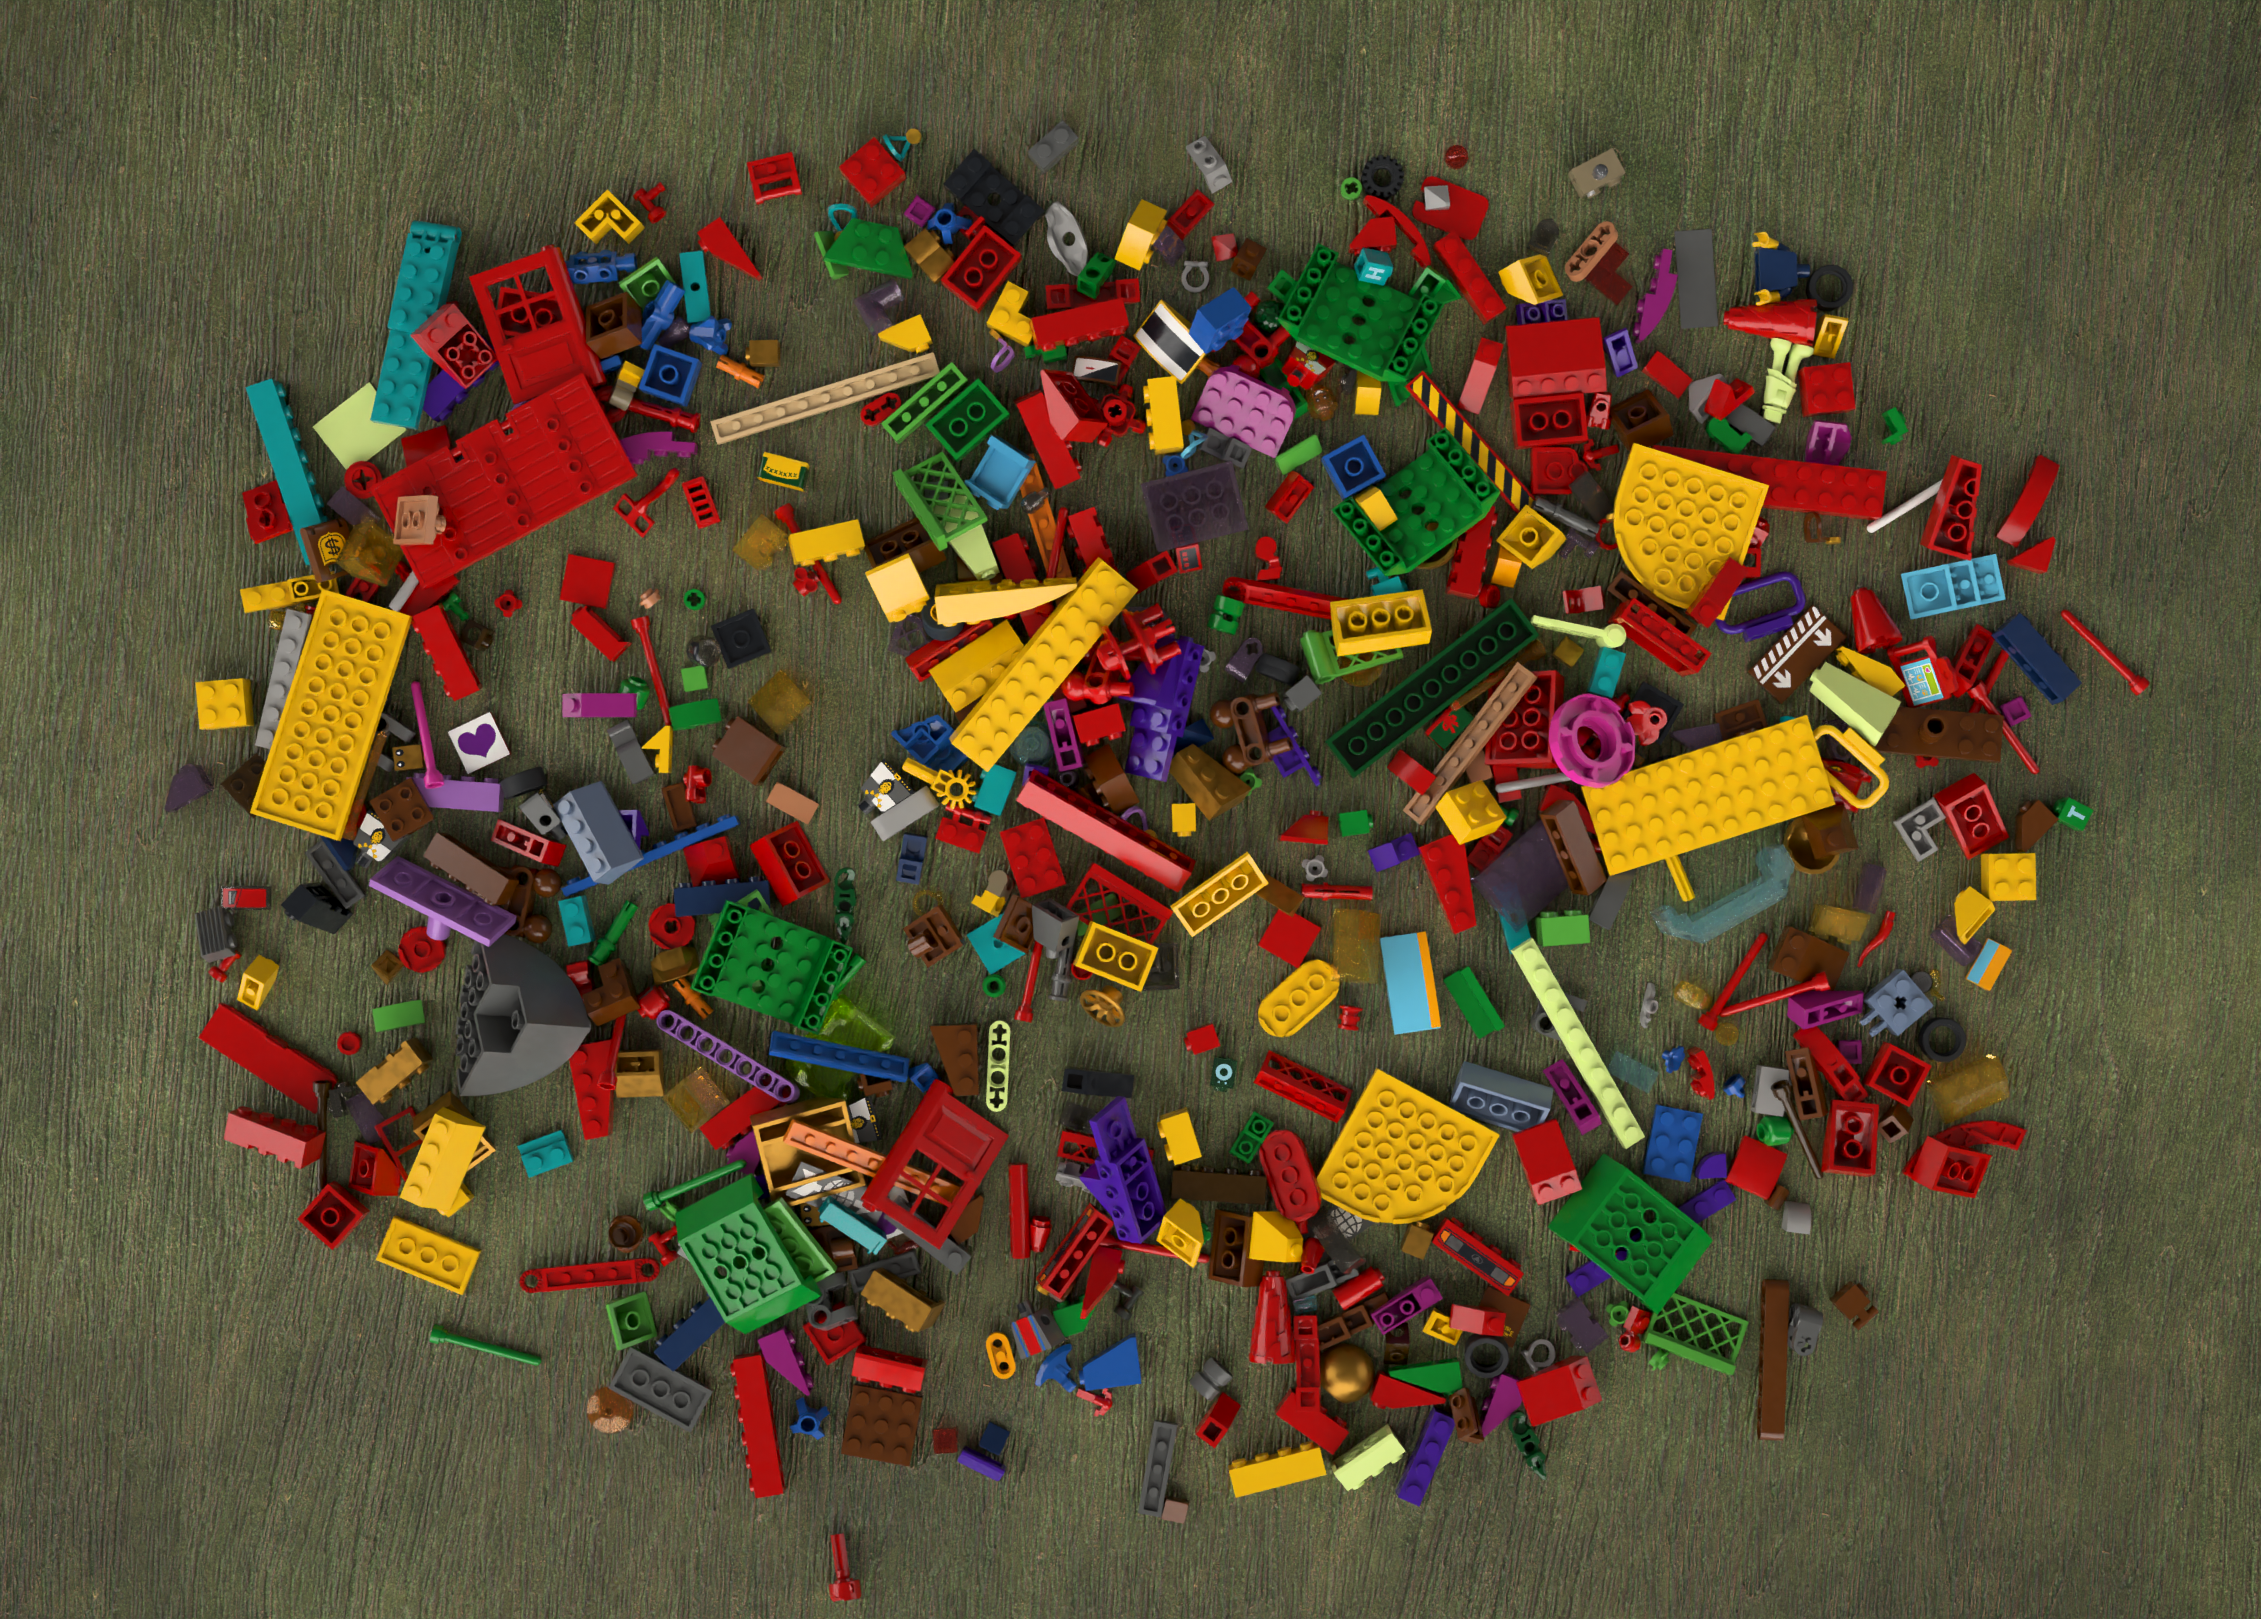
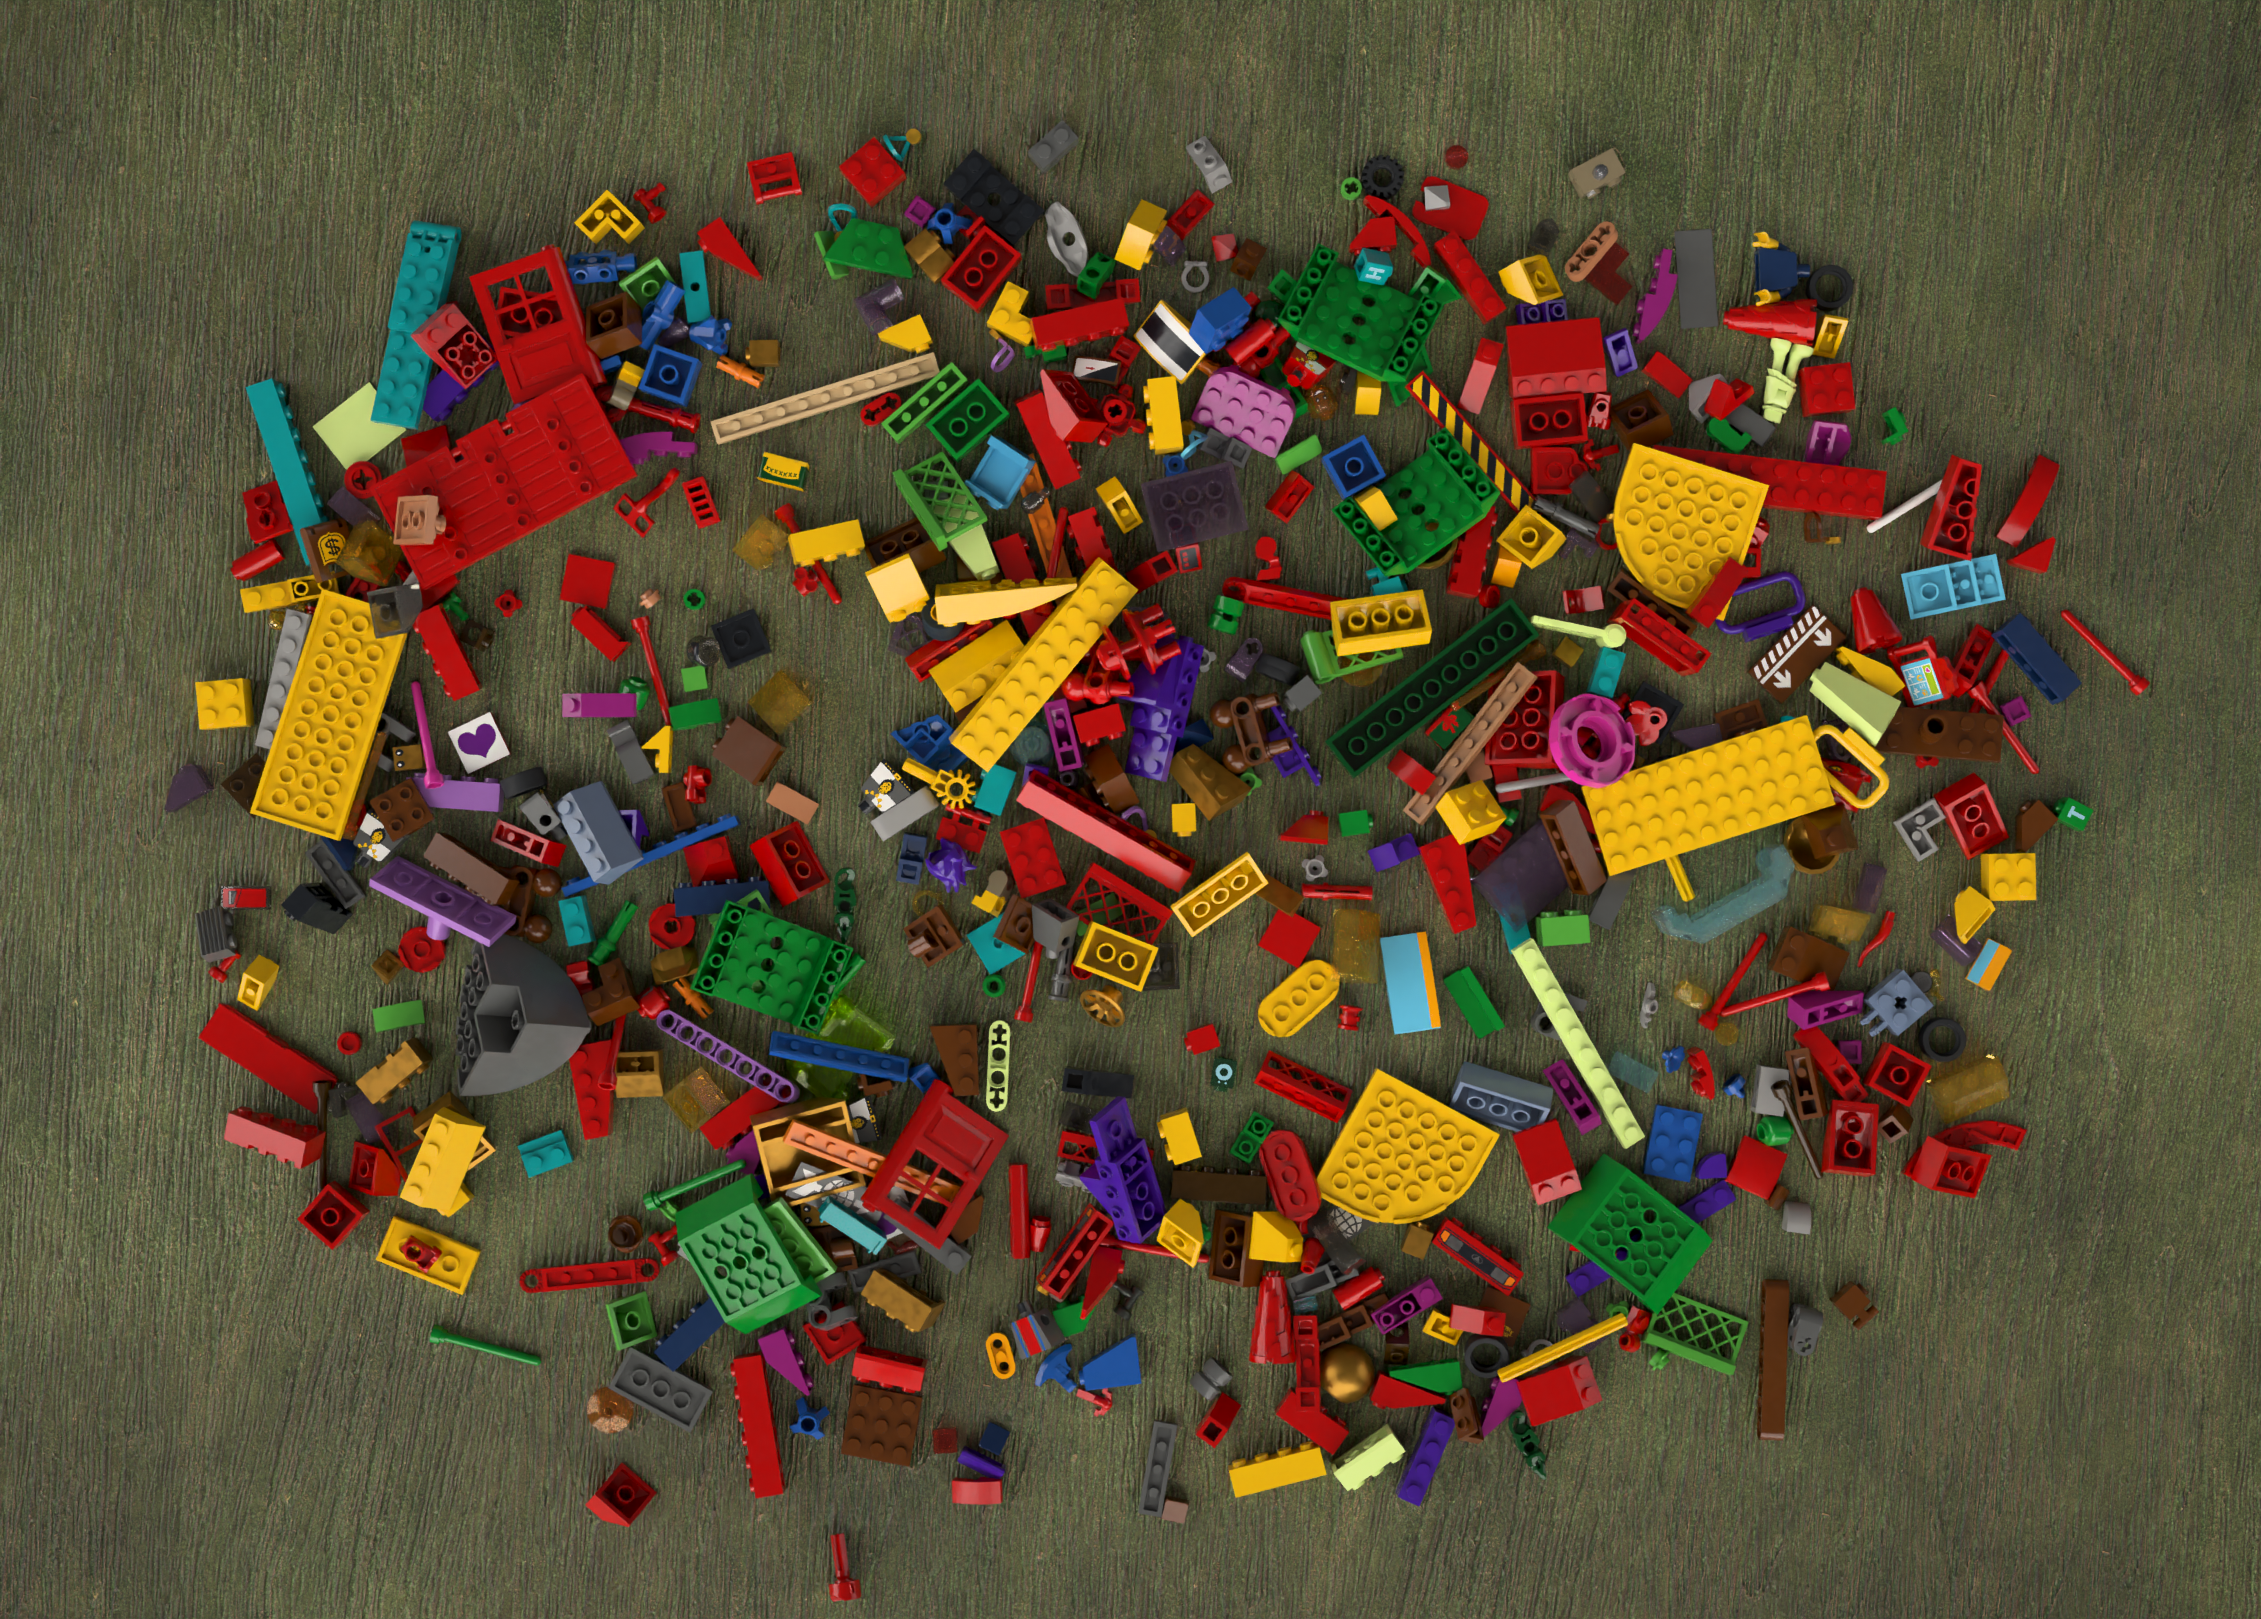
none -> red brick [230,539,286,582]
none -> clear smoke slope [367,583,423,639]
none -> red plate [400,1235,443,1274]
none -> red slope [585,1463,657,1527]
none -> dark purple hair [925,838,977,893]
none -> slope [952,1477,1003,1505]
none -> yellow slope [1096,476,1143,534]
none -> red brick [1224,318,1276,366]
none -> yellow axle [1497,1313,1628,1382]

